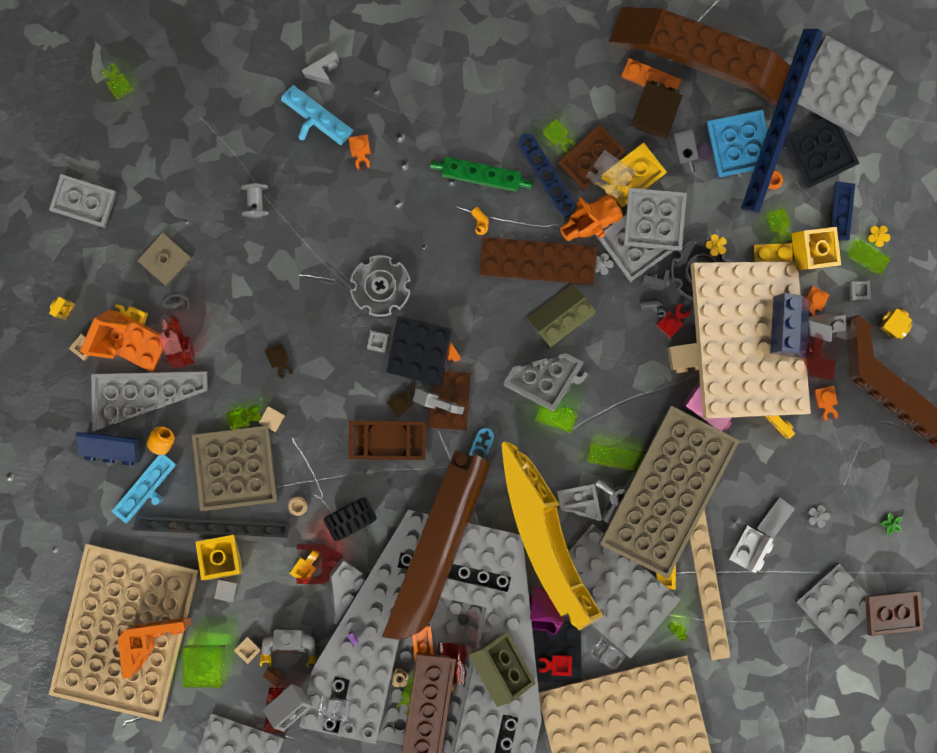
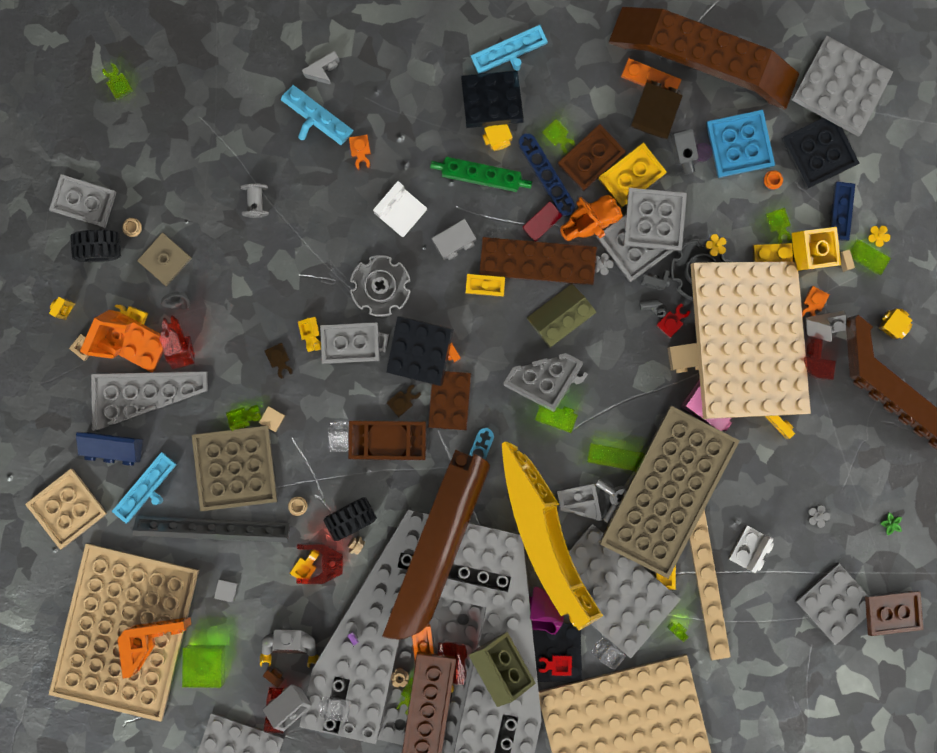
light orange head [147,426,175,455] -> none
yellow slope [195,535,243,581] -> none
tan plate [234,636,262,664] -> none
light grey plate [329,558,368,627] -> none
light grey piece [413,388,465,414] -> none
light orange arm [471,207,489,235] -> none
clear plate [586,150,636,198] -> none
dark blue plate [741,29,823,213] -> none
light grey tile [756,497,795,538] -> none
dark blue slope [770,293,809,358] -> none
orange plate [814,386,838,421] -> none
light grey tile [849,280,871,301] -> none
none -> tan plate [25,468,108,550]
none -> black tyre [70,230,121,262]
none -> tan plate [122,218,142,237]
none -> yellow plate [298,317,321,352]
none -> light grey plate [320,322,380,364]
none -> clear bracket [328,421,349,452]
none -> tan plate [348,536,365,555]
none -> white bracket [373,181,427,237]
none -> light grey brick [432,219,476,260]
none -> black plate [461,71,524,128]
none -> yellow plate [465,274,505,297]
none -> medium azure plate [471,25,548,74]
none -> yellow brick [482,124,513,151]
none -> dark red slope [522,201,562,242]
none -> tan tile [840,250,855,272]

